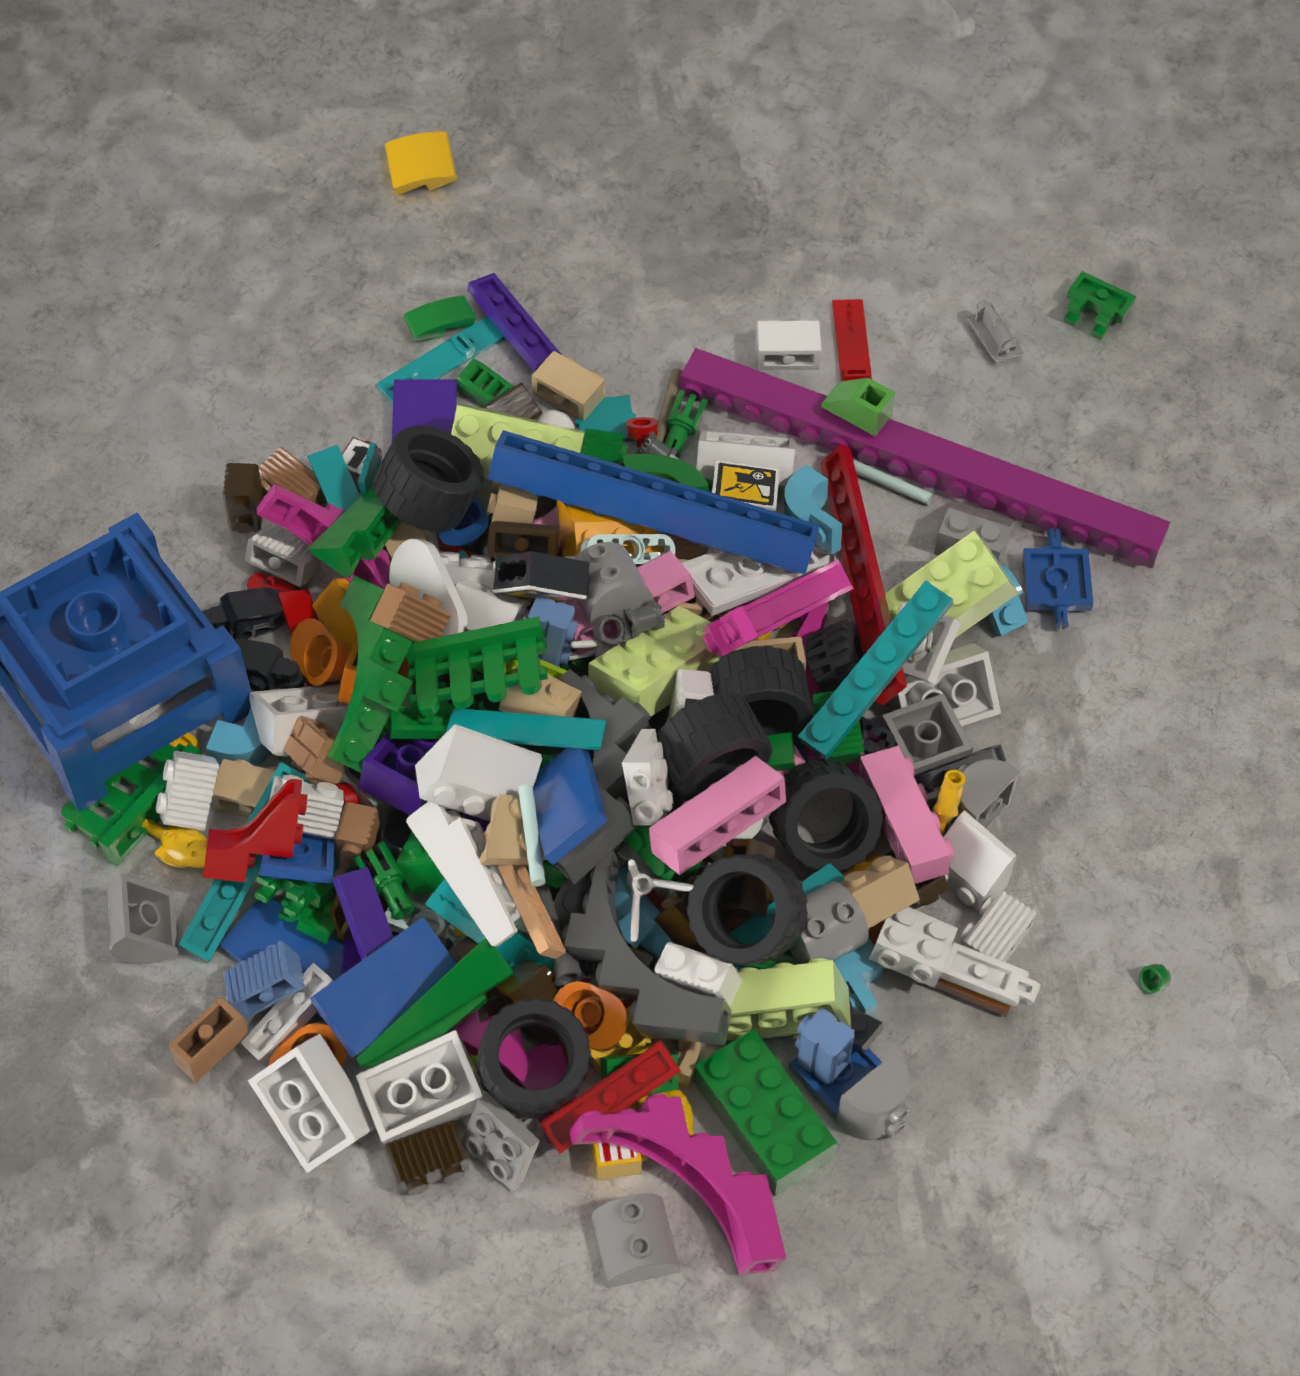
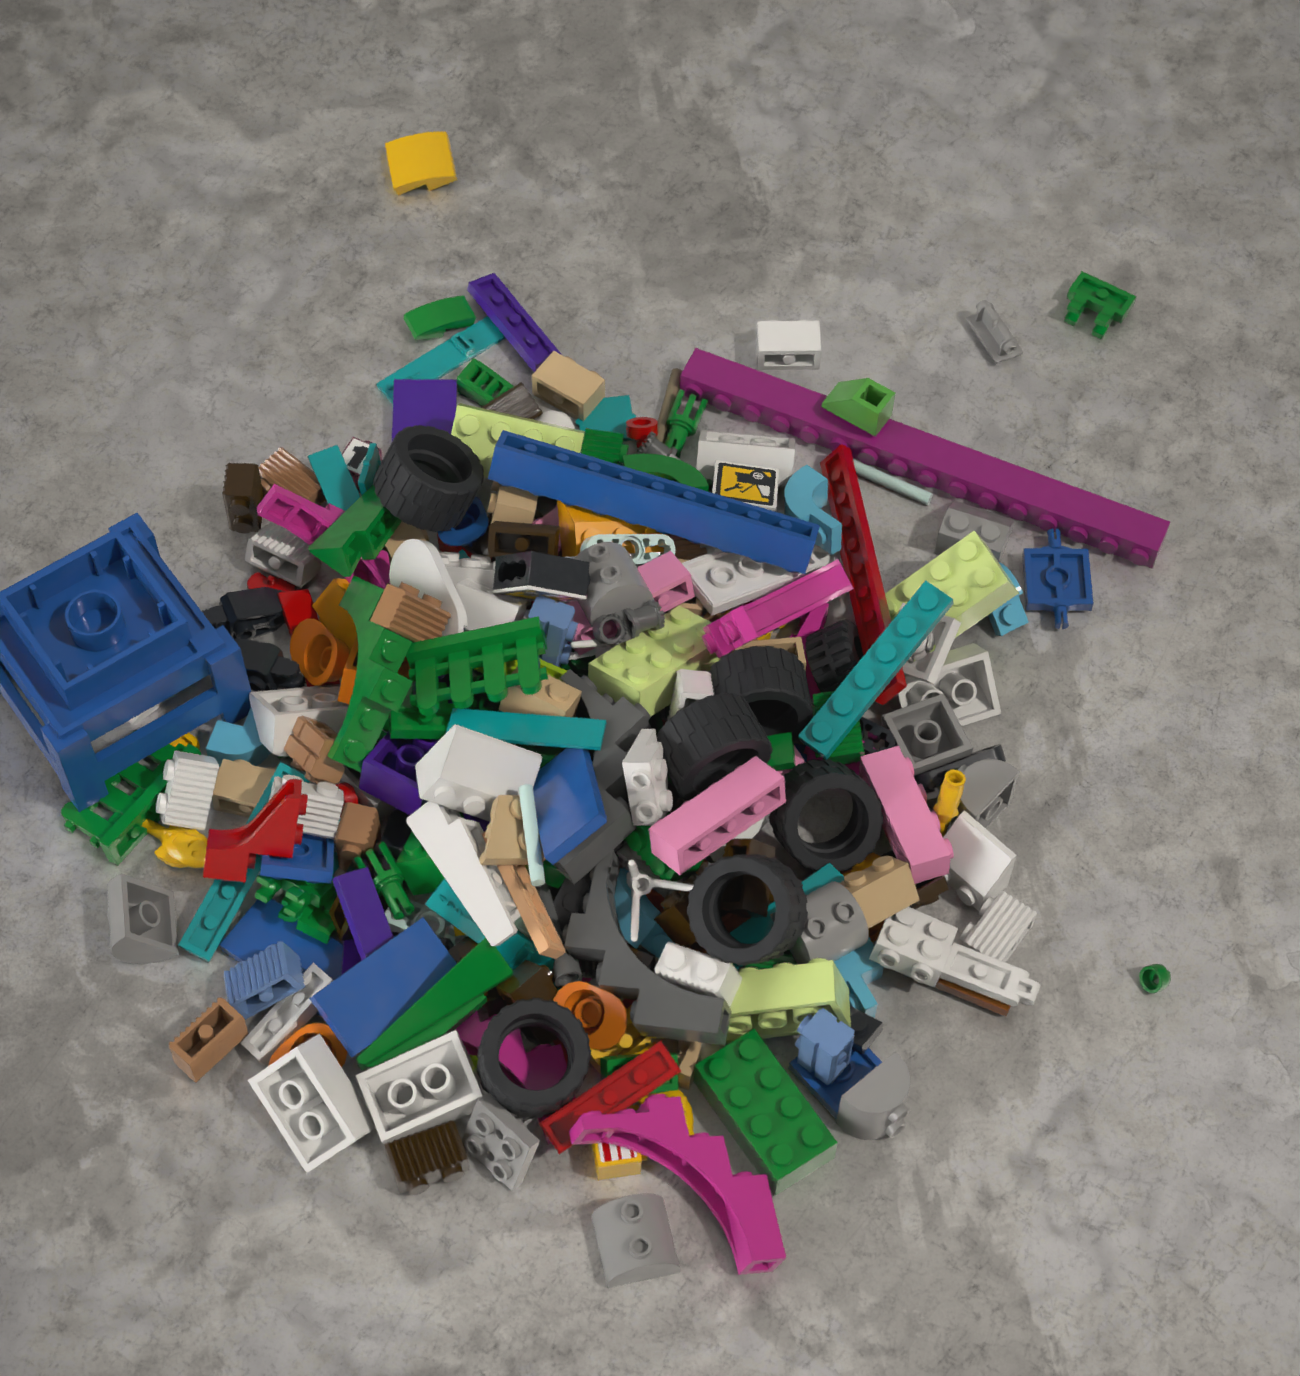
red piece [832,299,872,382] -> none

